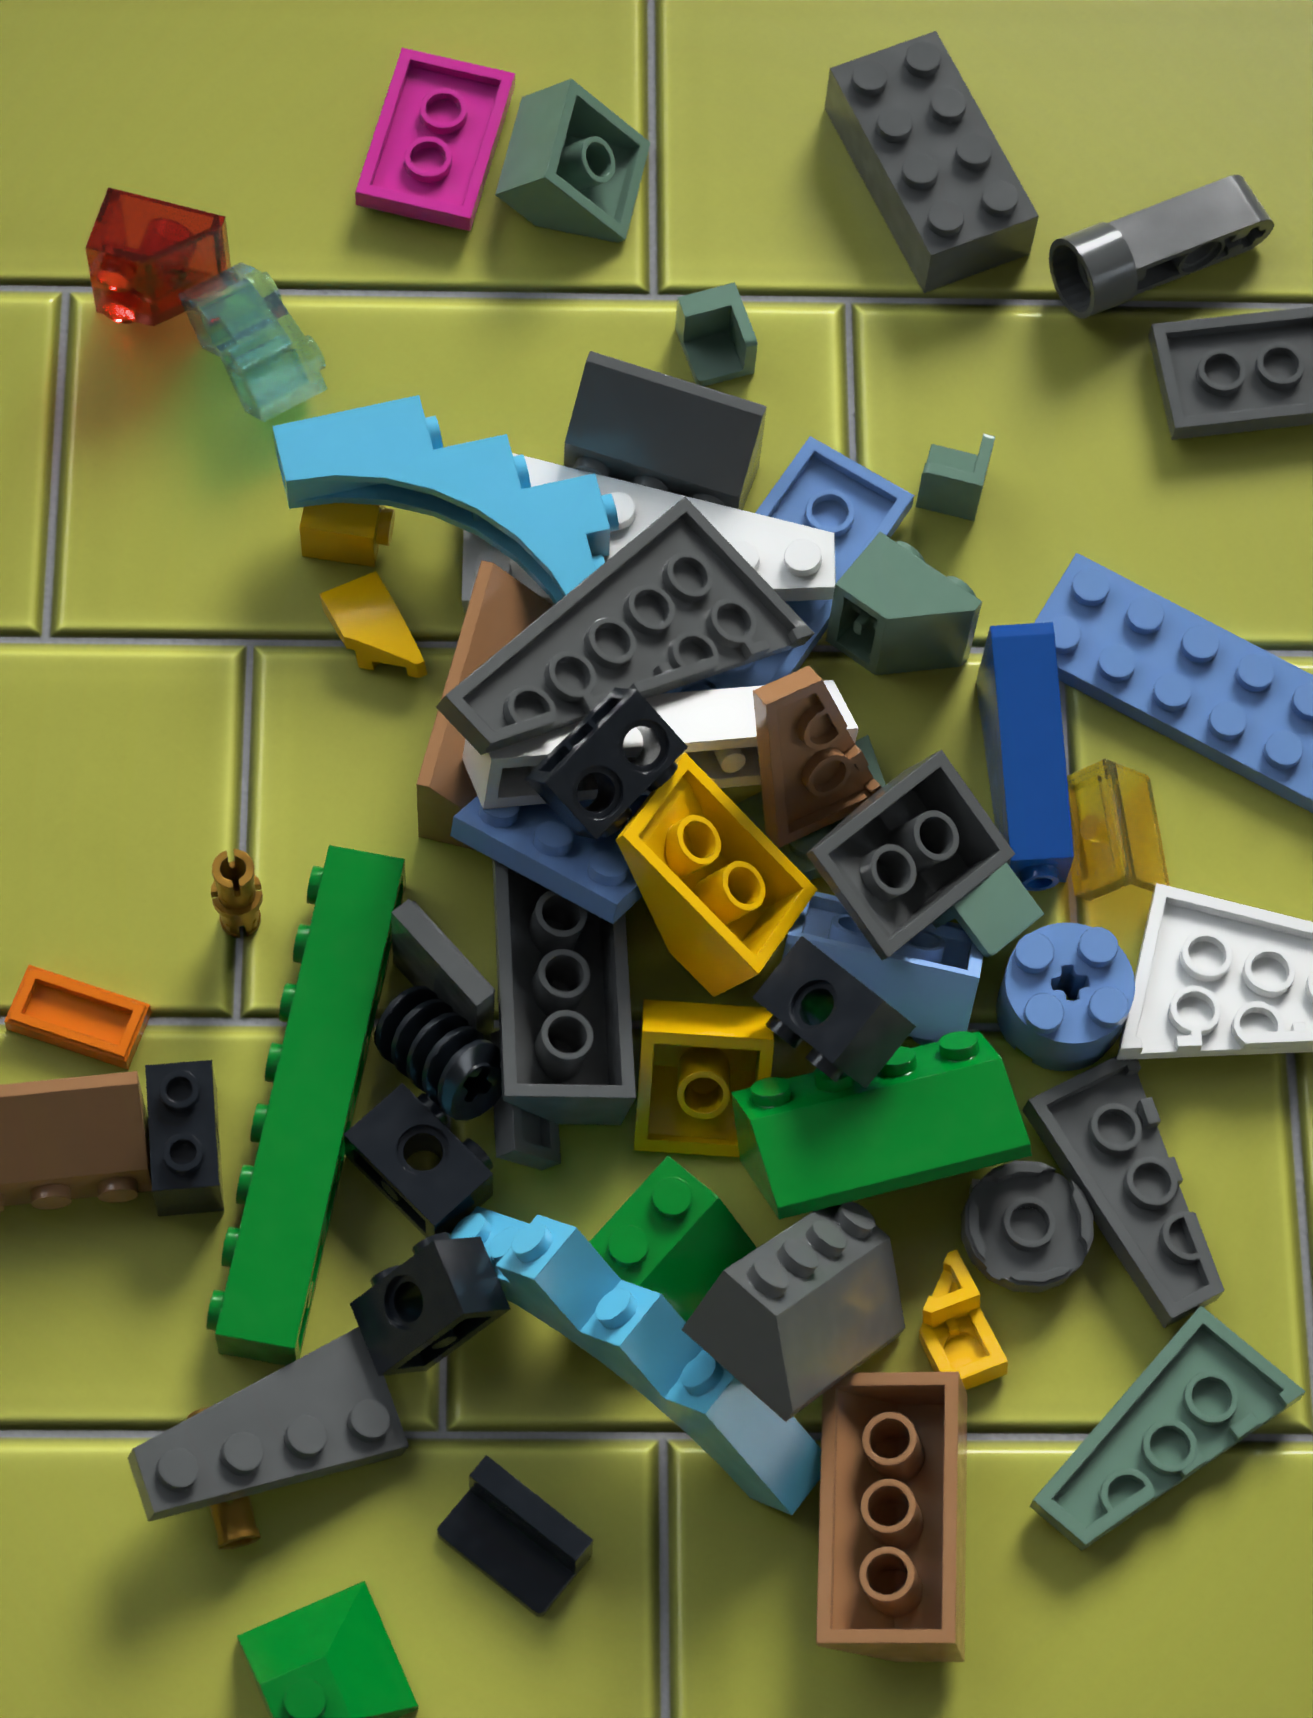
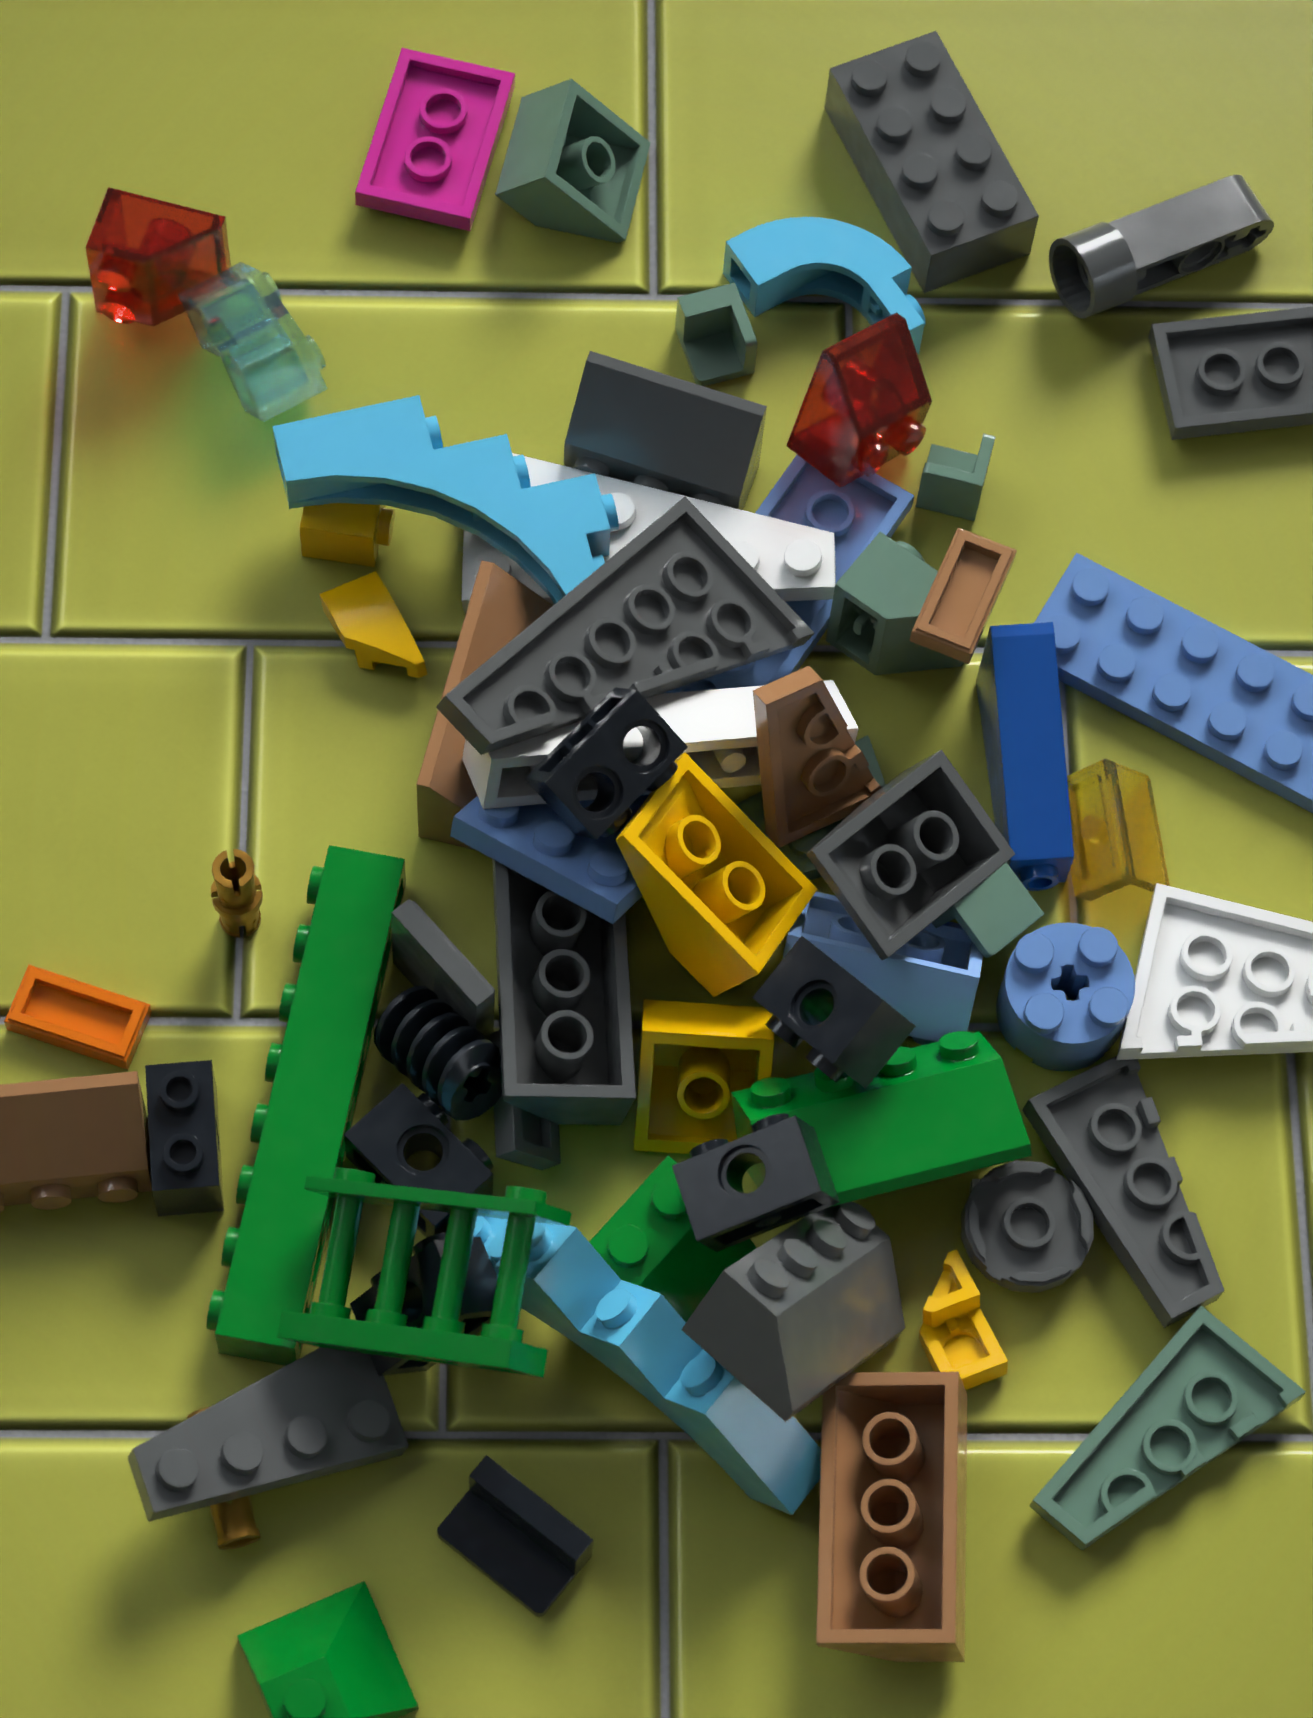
none -> green fence [277,1167,572,1378]
none -> black brick [672,1114,840,1252]
none -> medium azure arch [723,217,926,364]
none -> clear red slope [786,312,932,488]
none -> medium nougat tile [910,527,1017,664]

